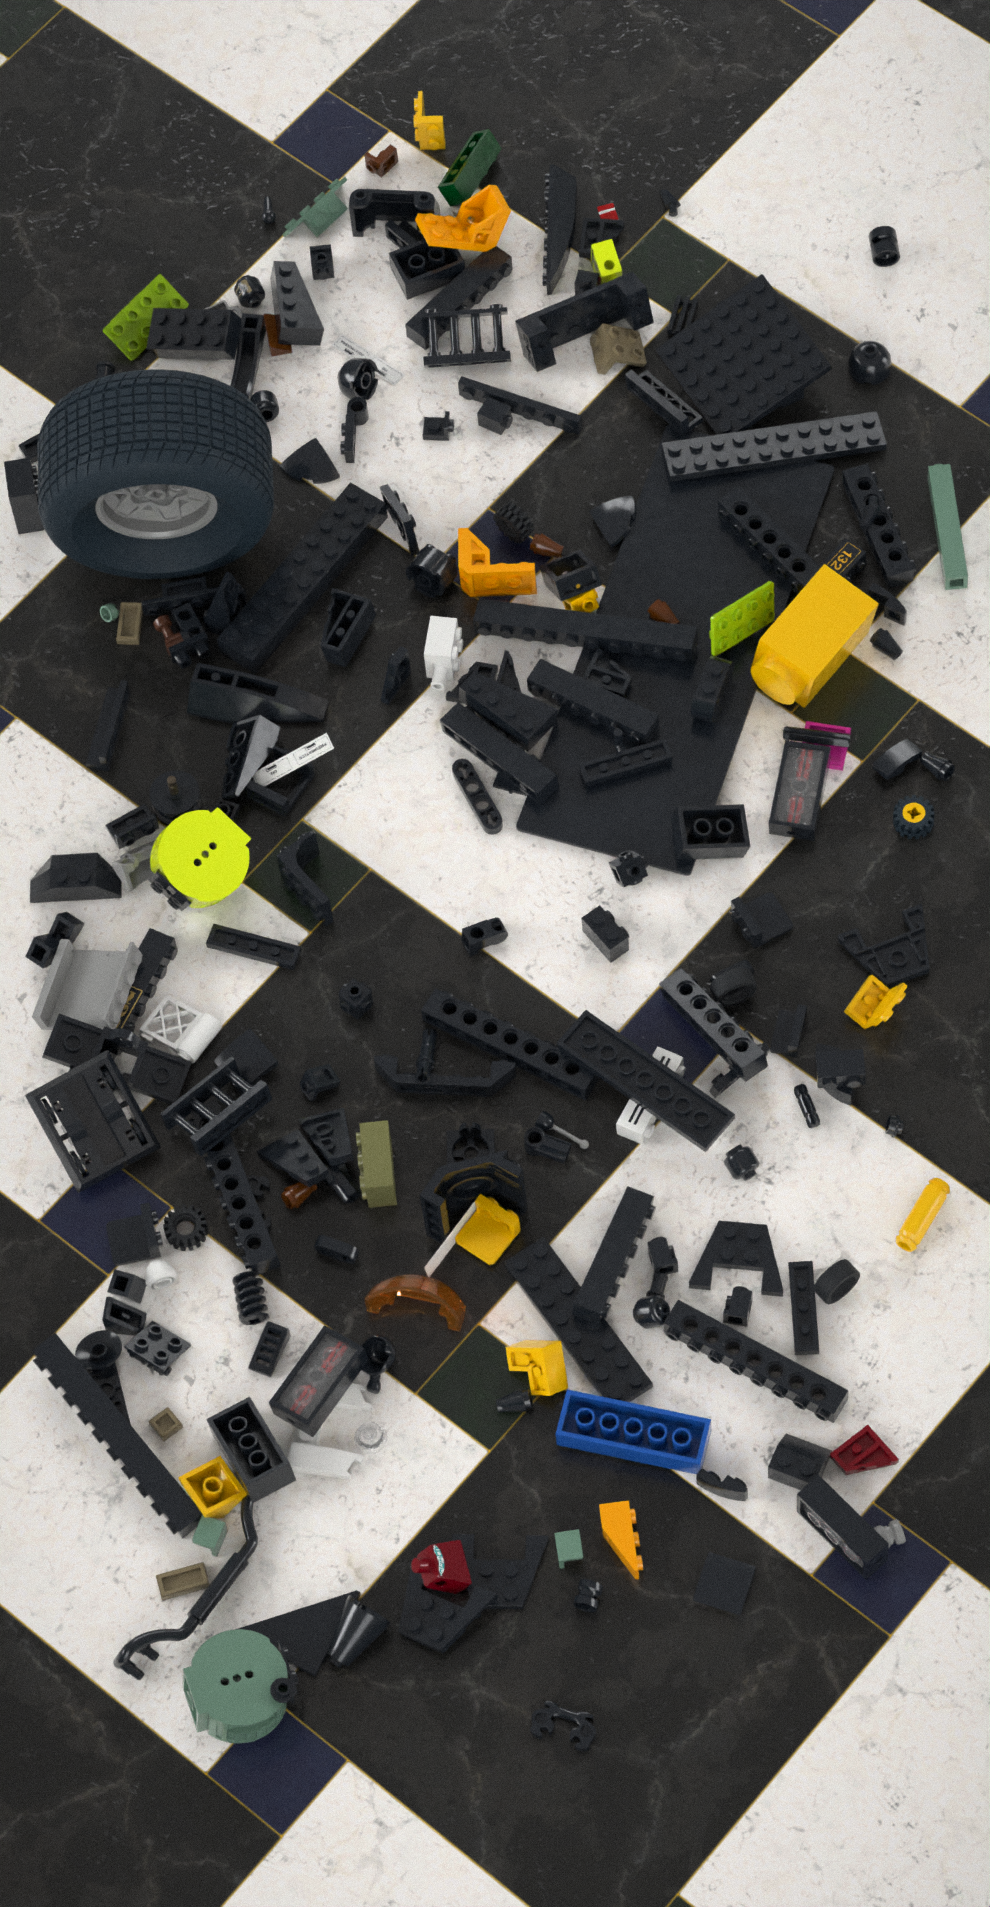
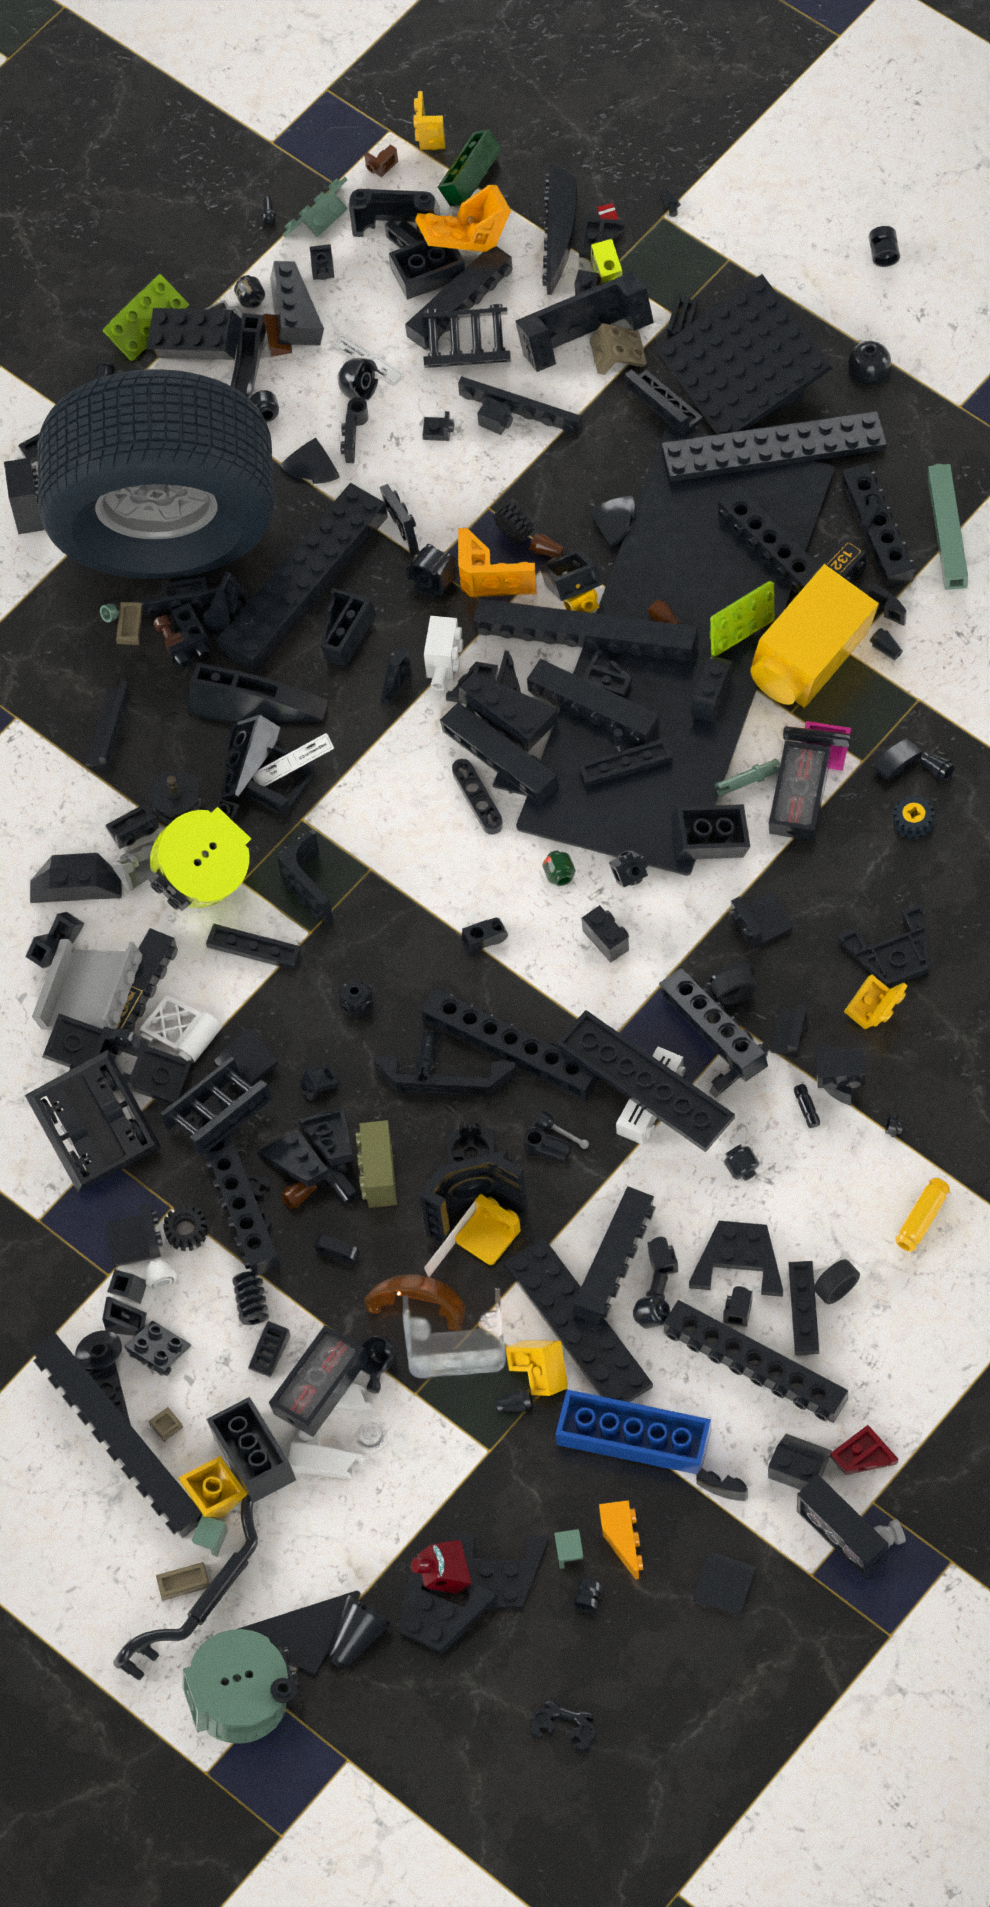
none -> clear windscreen [403,1288,506,1378]
none -> dark green head [542,850,576,886]
none -> sand green pin [715,758,780,797]

